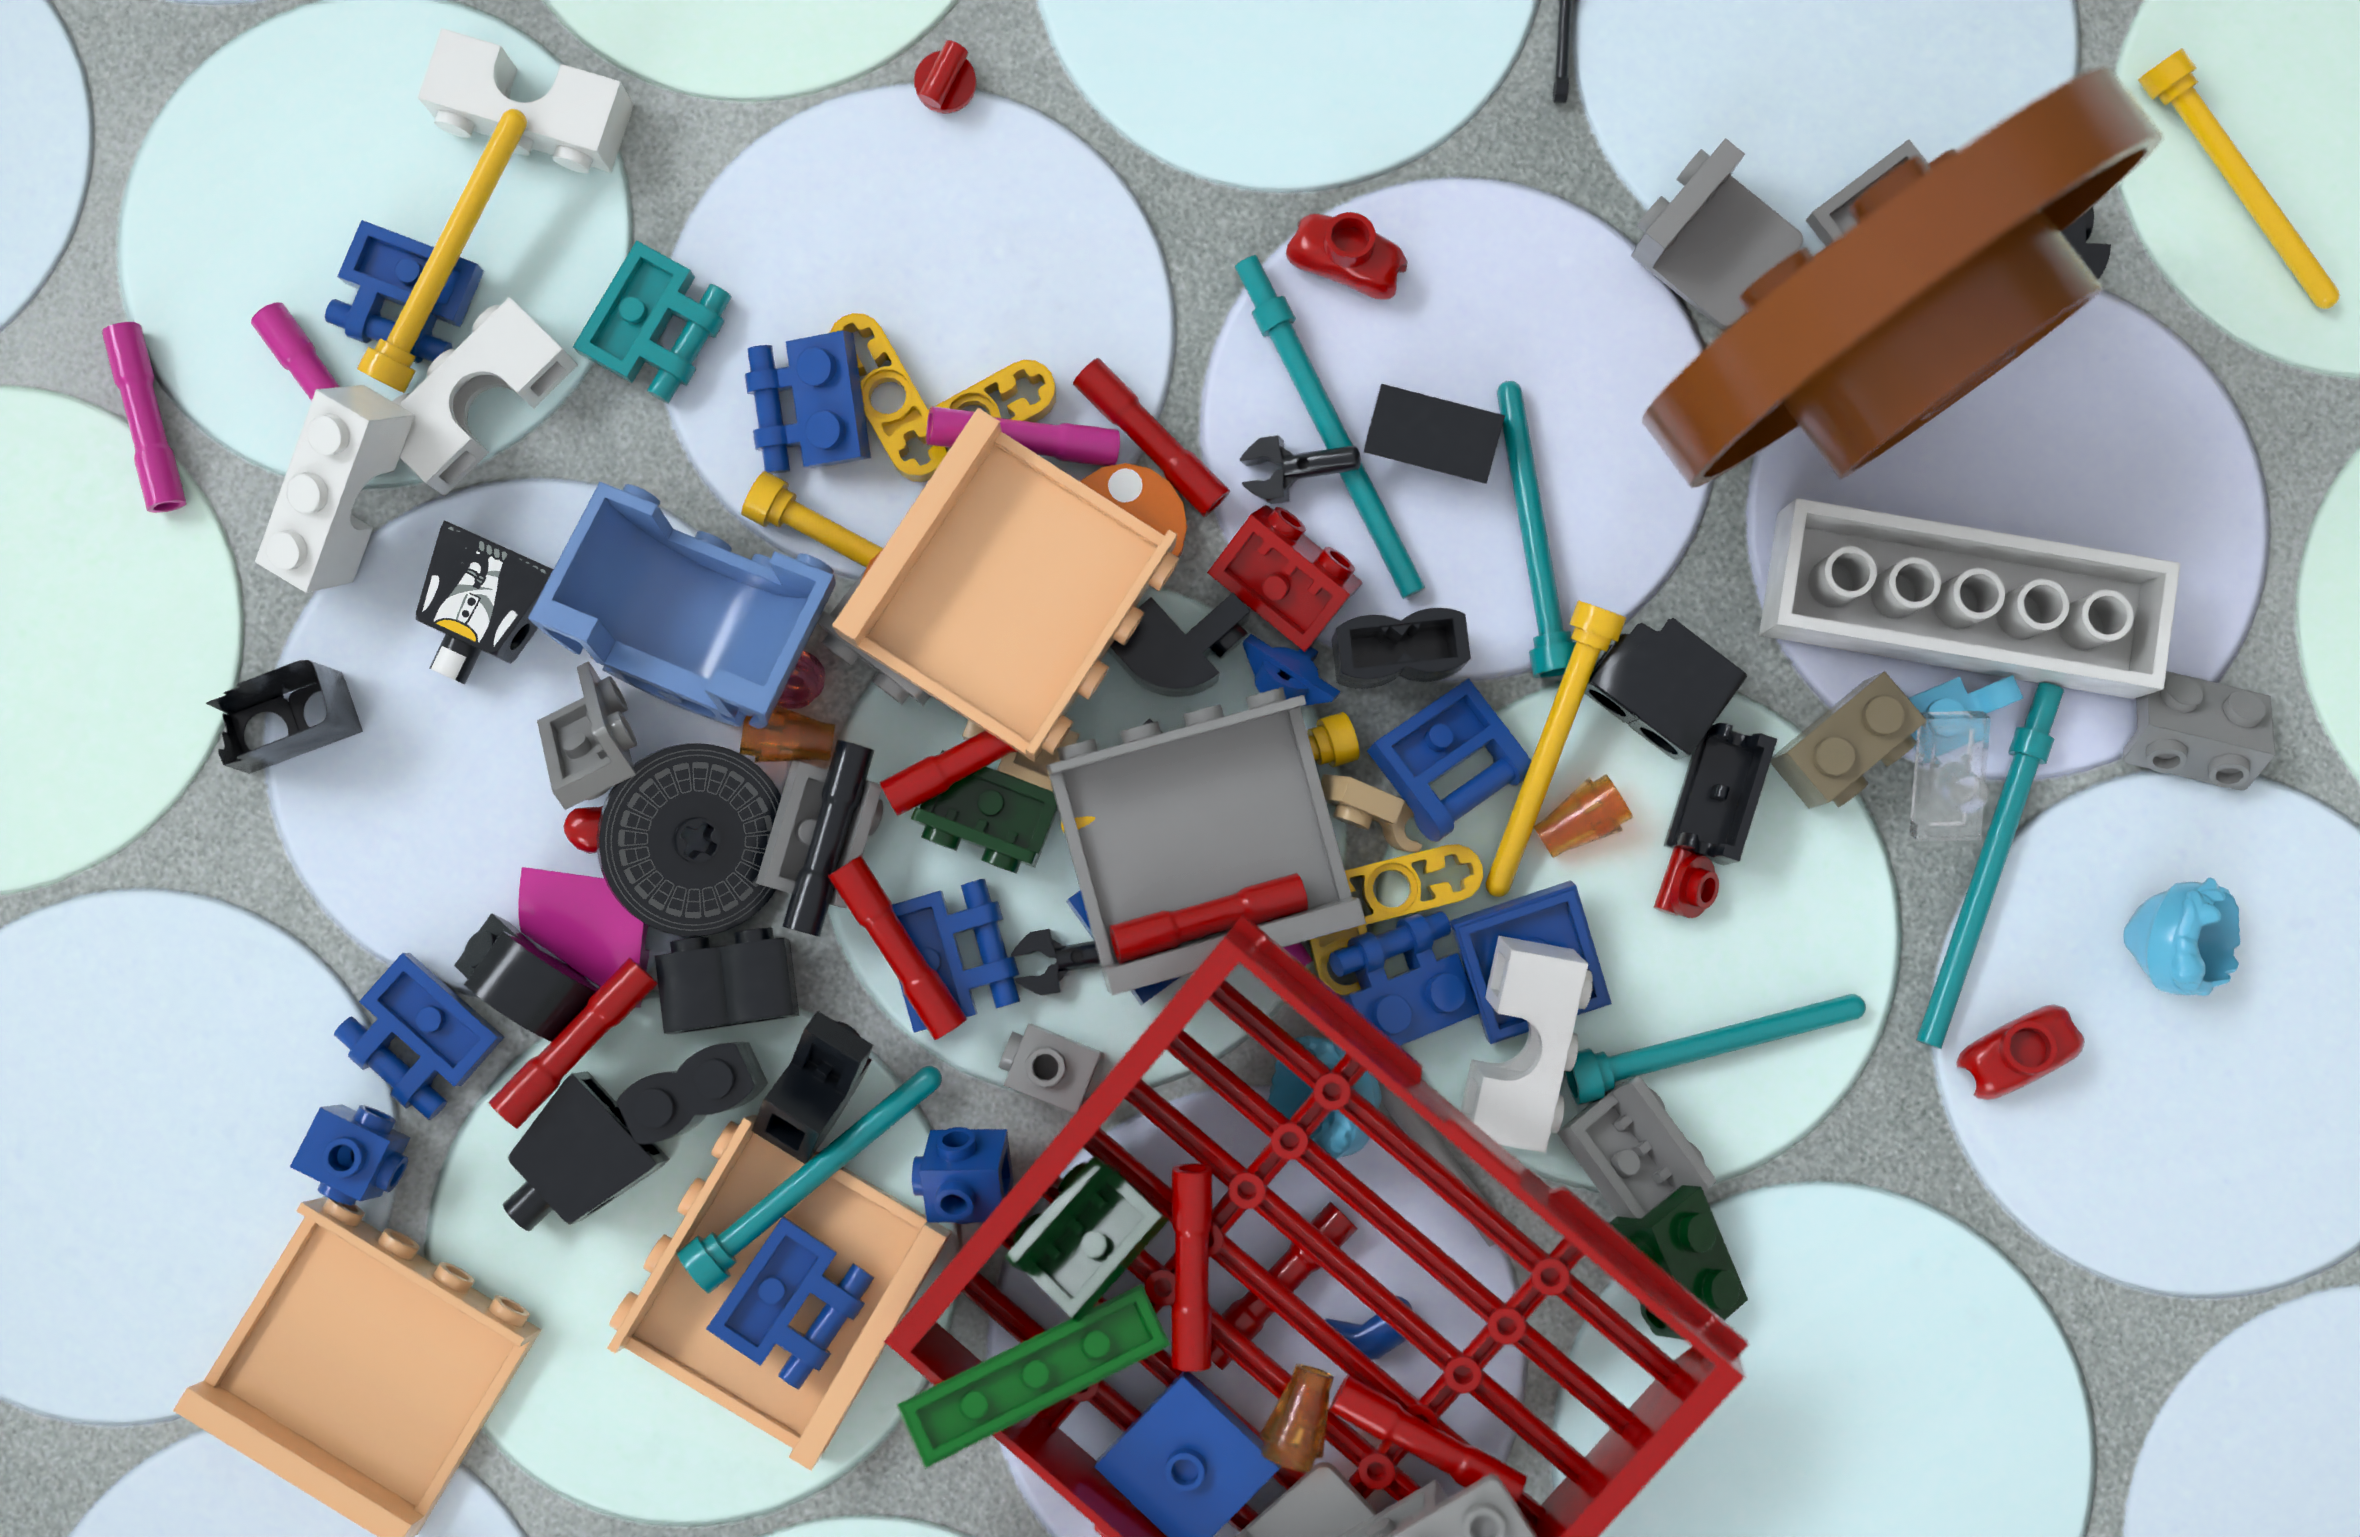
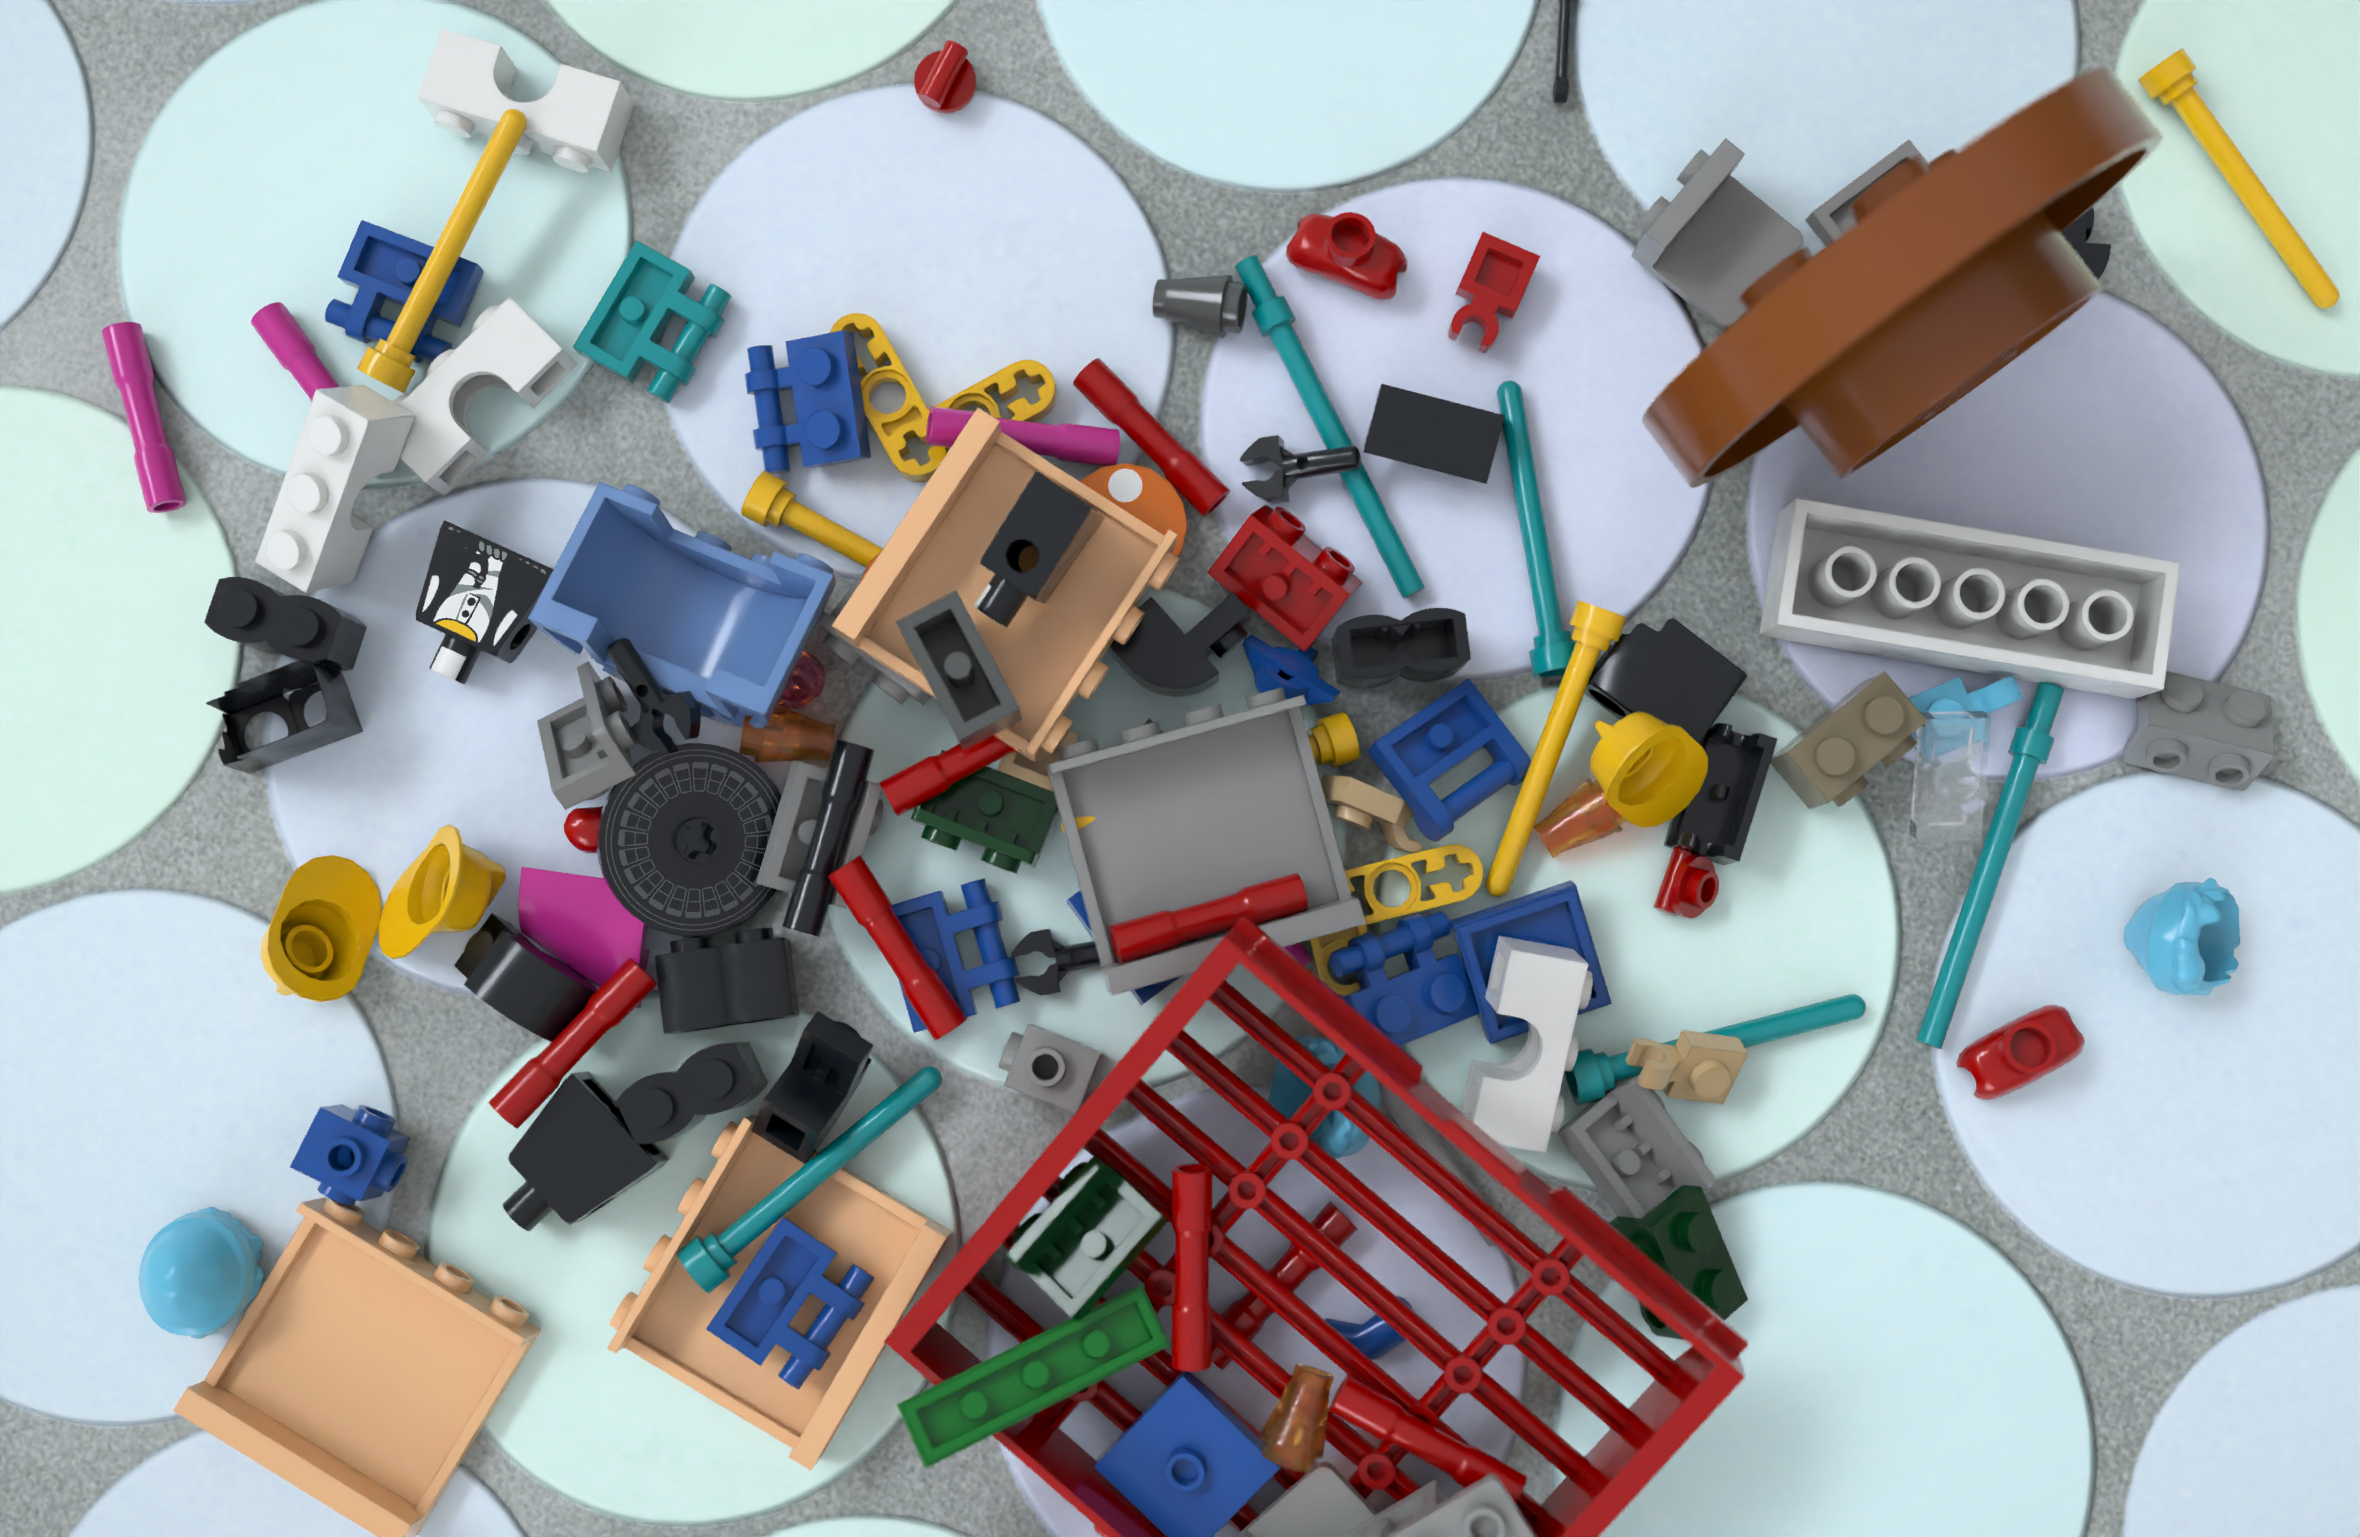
blue plate [334,953,505,1120] -> none
blue brick [912,1127,1014,1224] -> none
none -> medium azure hair [139,1207,265,1339]
none -> black brick [204,577,367,671]
none -> yellow piece [260,855,382,1003]
none -> yellow piece [378,824,506,959]
none -> black bar [607,638,701,754]
none -> dark grey brick [896,591,1022,750]
none -> black torso [974,471,1104,628]
none -> dark grey cone [1153,275,1248,338]
none -> red plate [1448,232,1540,353]
none -> yellow piece [1589,712,1708,828]
none -> tan plate [1625,1030,1748,1104]

